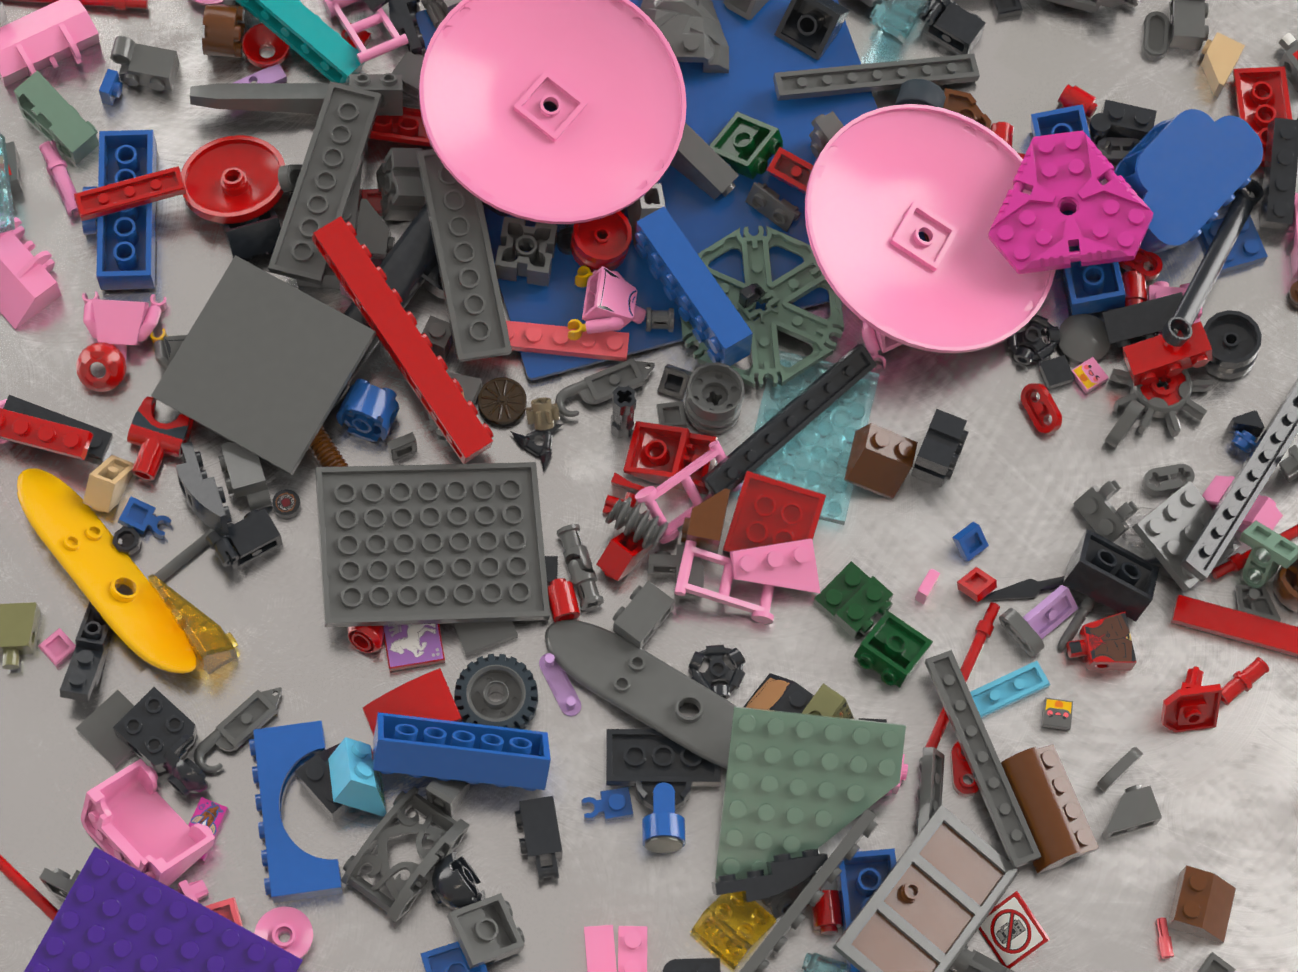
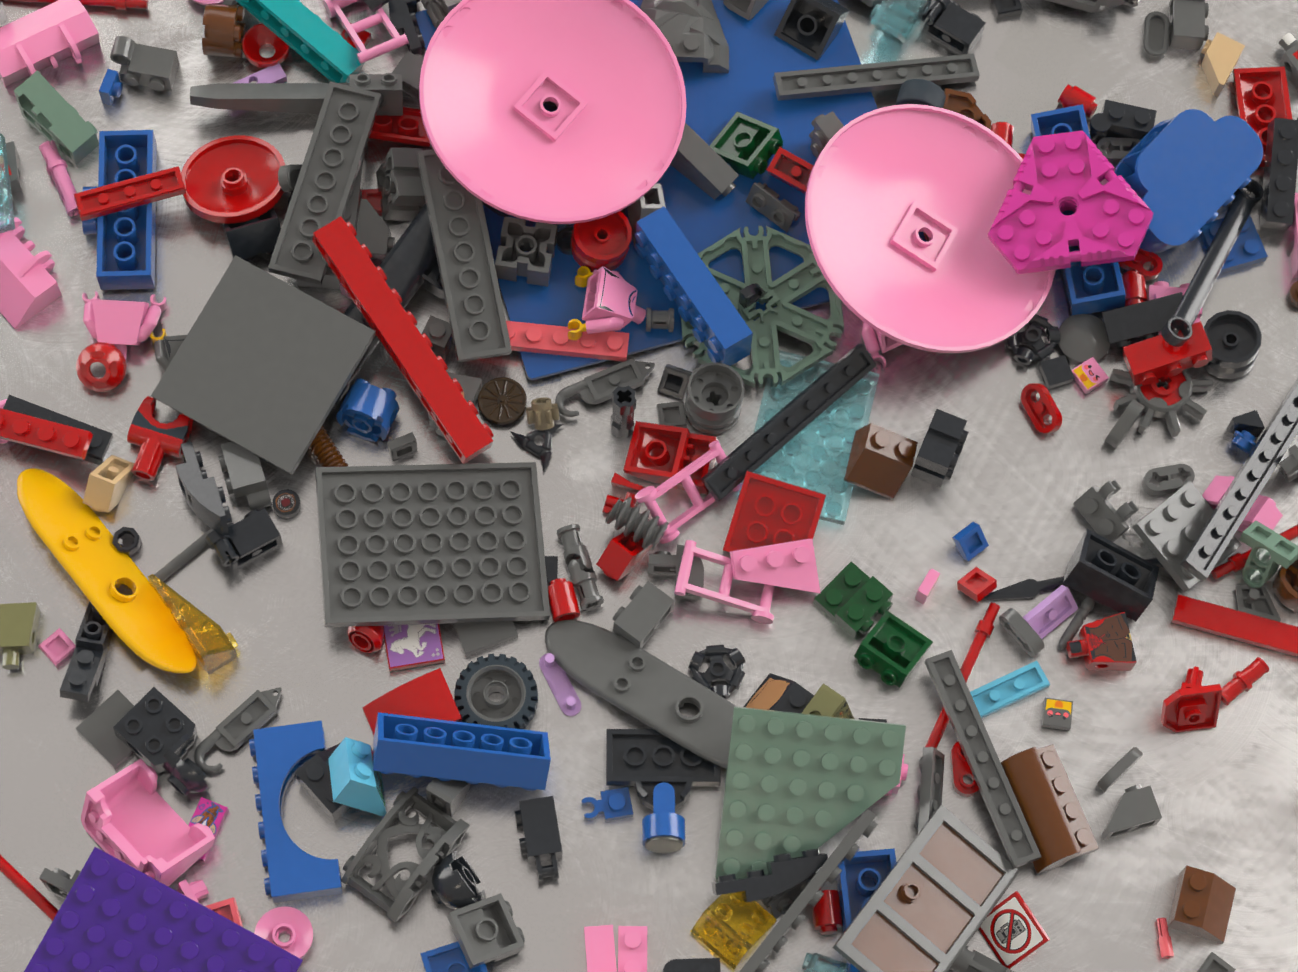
blue plate [118,496,172,539] -> none
reddish brown slope [680,489,730,554] -> none

